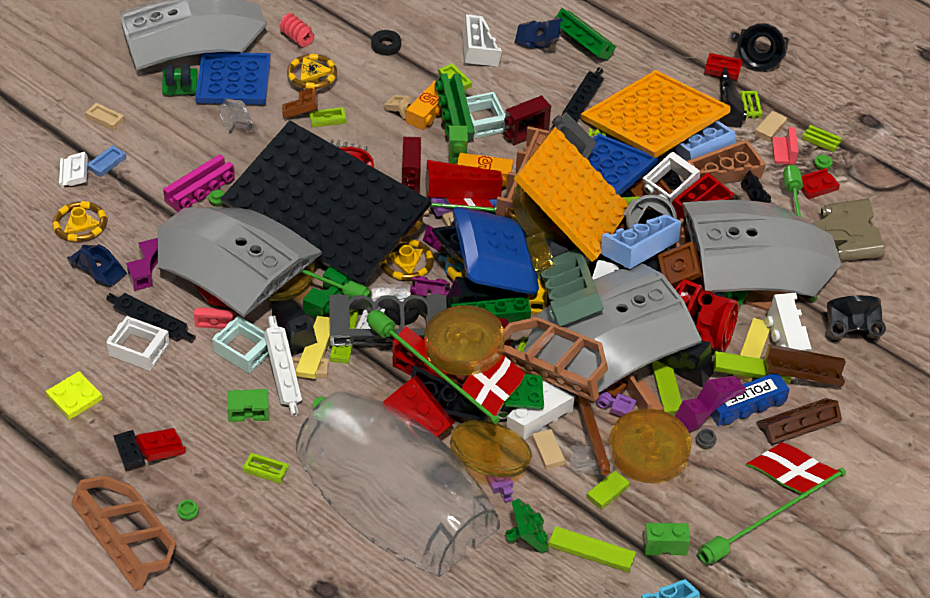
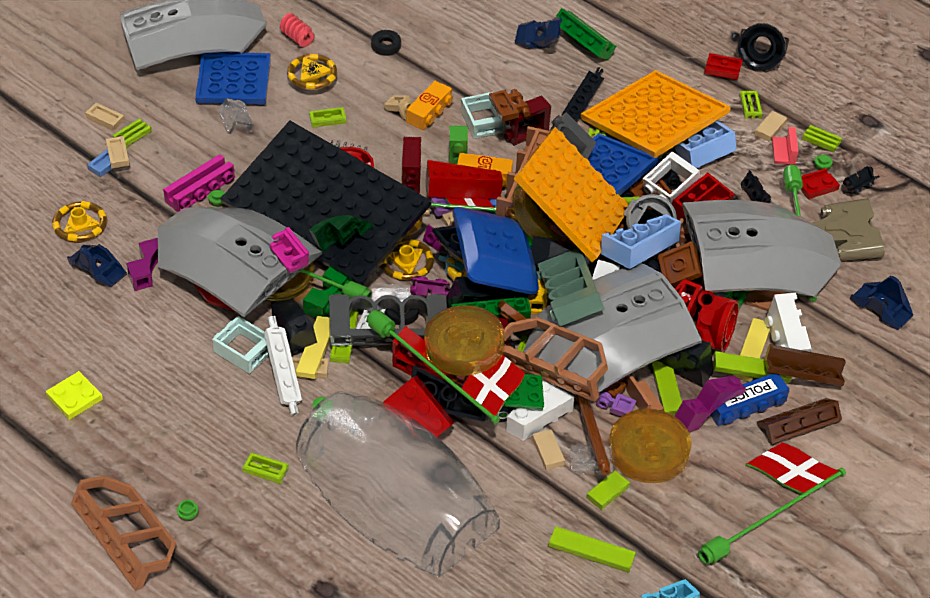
white plate [59,152,88,188] -> none
black plate [106,293,196,343] -> none
white window [106,316,170,371] -> none
black plate [113,430,145,471] -> none
red plate [135,428,186,461] -> none
green plate [162,64,198,95] -> none
coral panel [194,307,237,329] -> none
bright green brick [227,389,269,422] -> none
dark orange plate [282,88,318,118] -> none
green brick [435,74,475,142] -> none
lime tile [438,63,472,91] -> none
clear yellow dish [450,420,532,478] -> none
white wedge [462,14,502,67] -> none
medium lavender plate [486,468,513,503] -> none
green plate [505,498,549,553] -> none
clear yellow brick [526,232,554,272] -> none
bright green brick [643,523,690,556] -> none
nougat wedge [687,139,766,183] -> none
dark grey plate [696,429,717,448] -> none
black wedge [720,67,747,128] -> none
black piece [826,295,886,342] -> none
none -> tan tile [106,136,130,168]
none -> lime tile [112,118,152,147]
none -> dark pink hinge [269,227,309,273]
none -> dark green slope [309,215,373,253]
none -> dark orange plate [489,89,530,122]
none -> dark orange plate [498,300,534,332]
none -> black hinge [842,166,880,194]
none -> dark blue piece [850,276,914,330]

